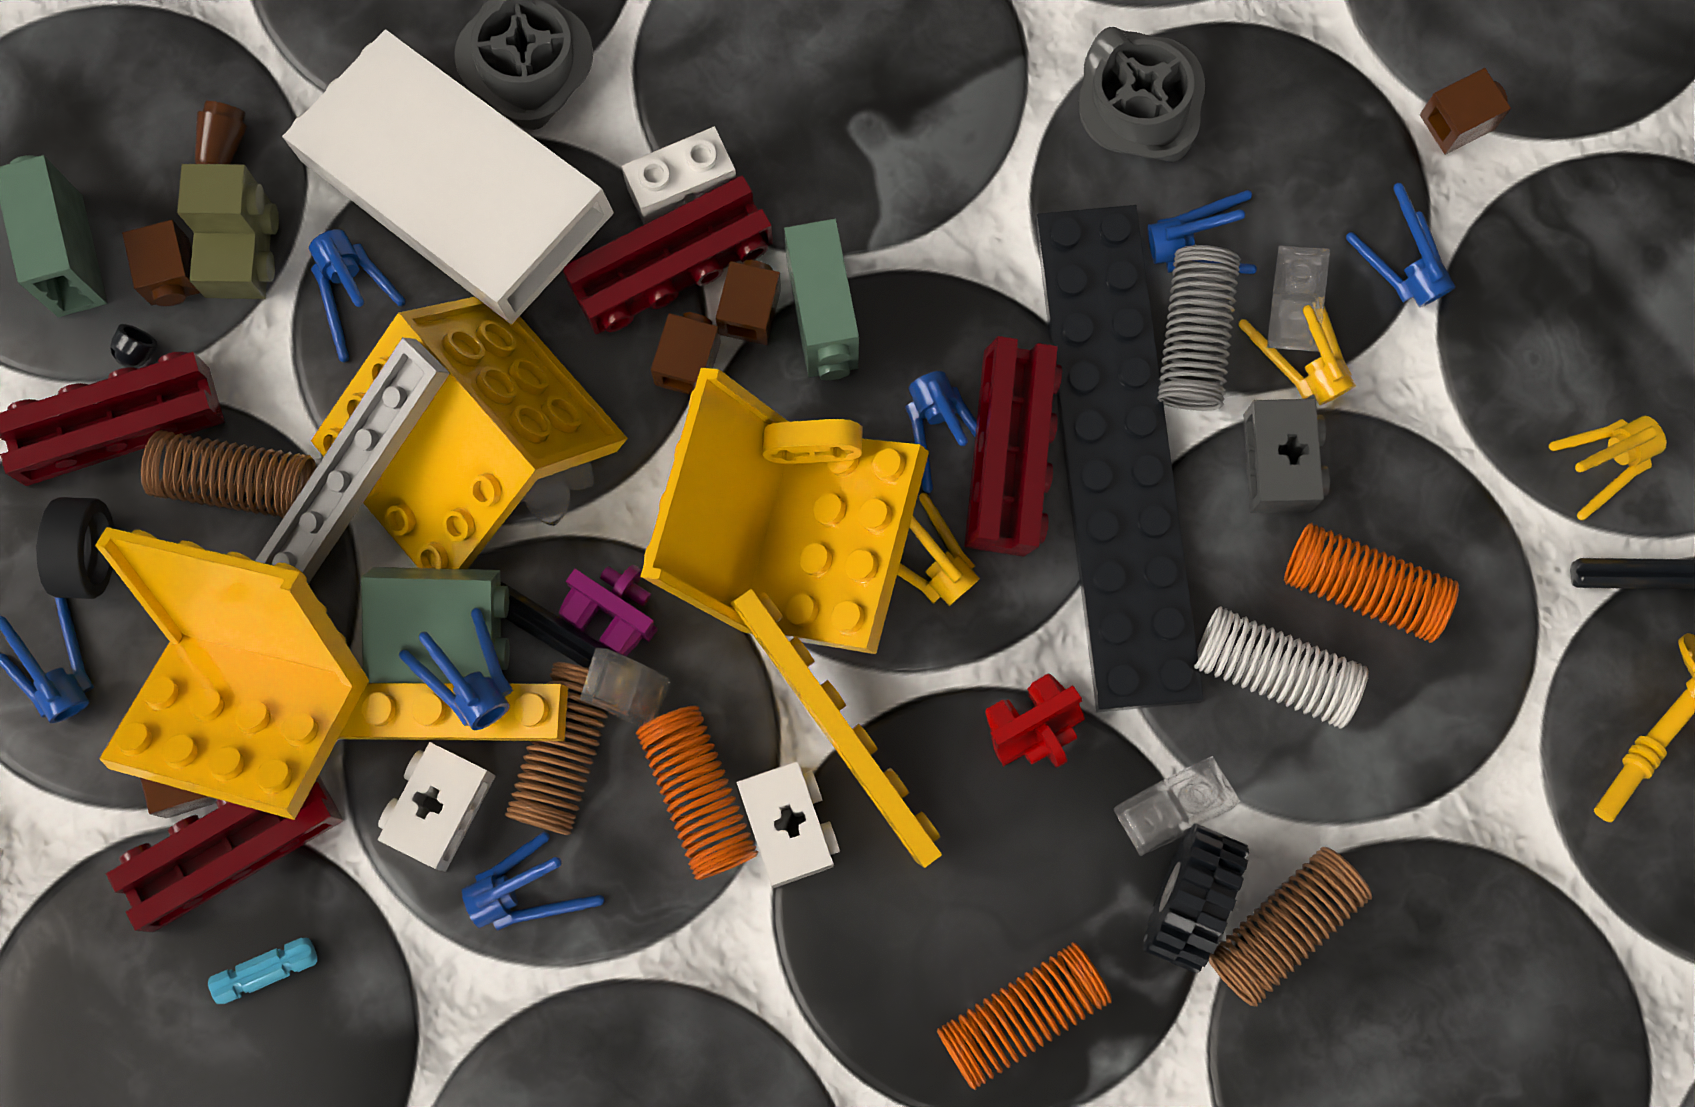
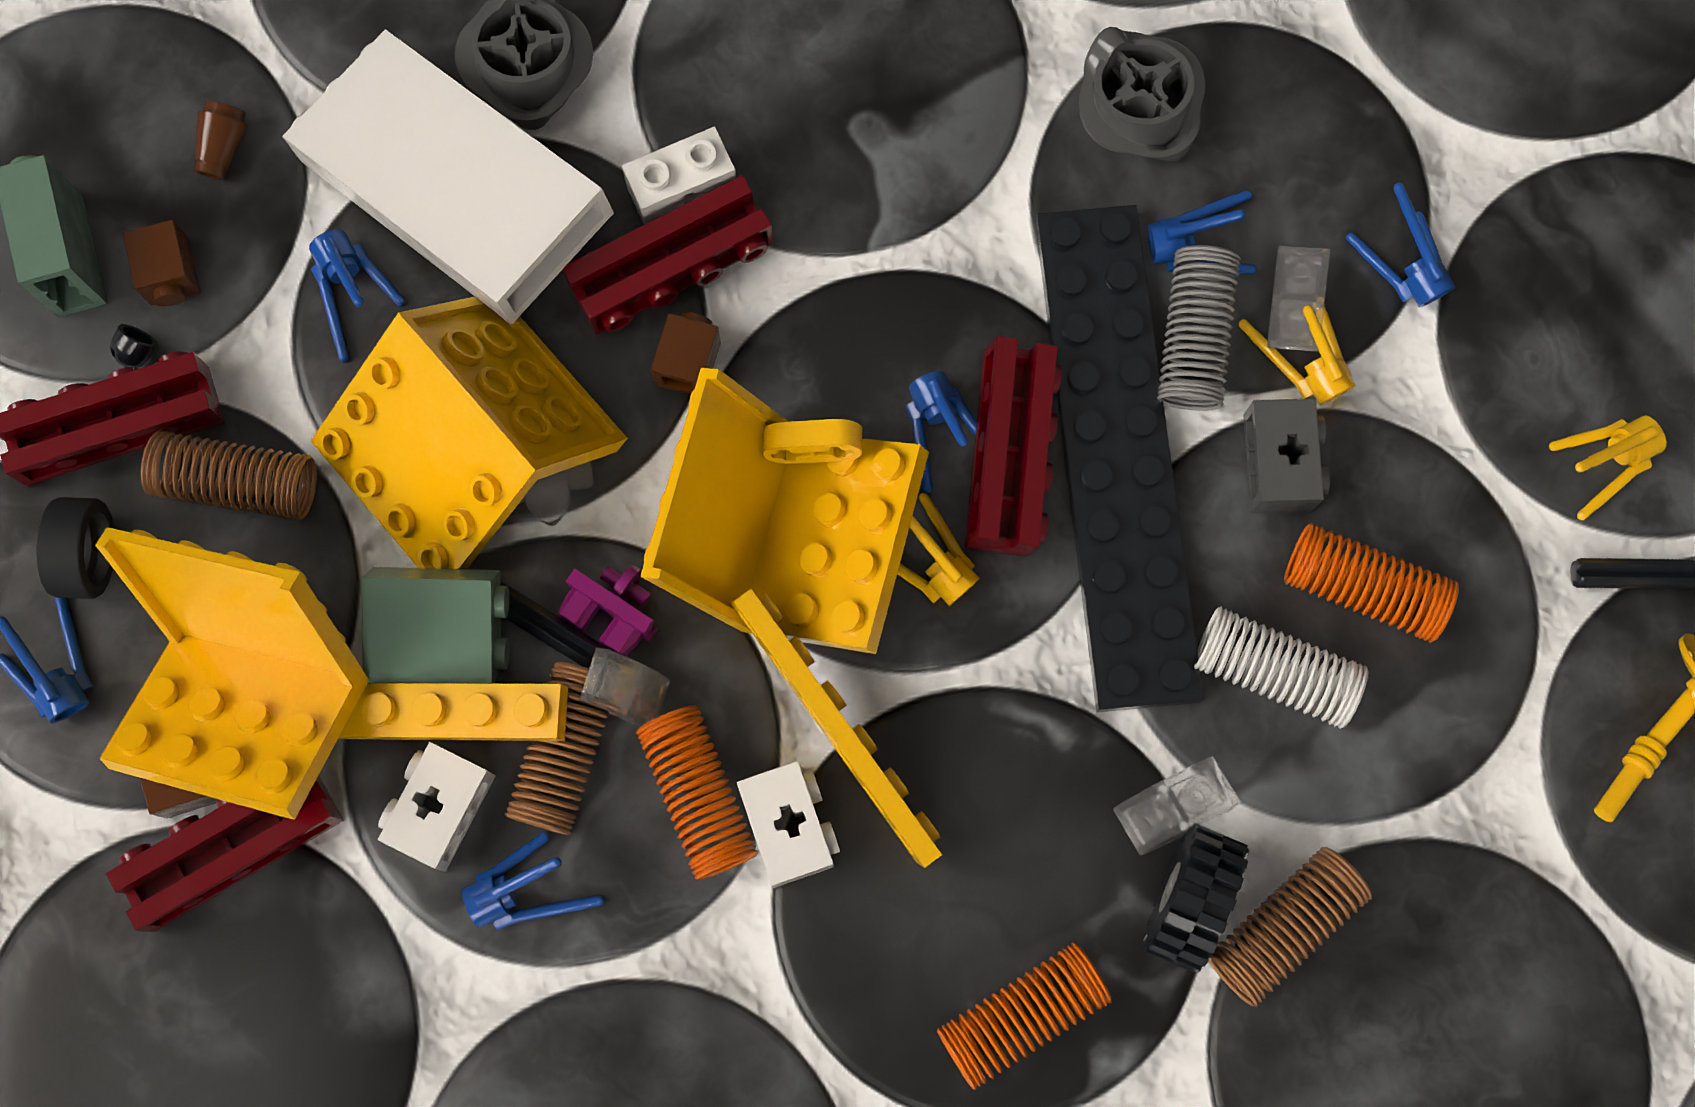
olive brick [177,164,279,299] -> none
medium azure axle [208,938,317,1004] -> none
light grey plate [255,337,450,584] -> none
blue plant [399,608,513,731] -> none
reddish brown brick [715,260,781,345] -> none
sand green brick [784,219,859,380] -> none
red hips [985,673,1085,768] -> none
reddish brown brick [1419,68,1511,155] -> none

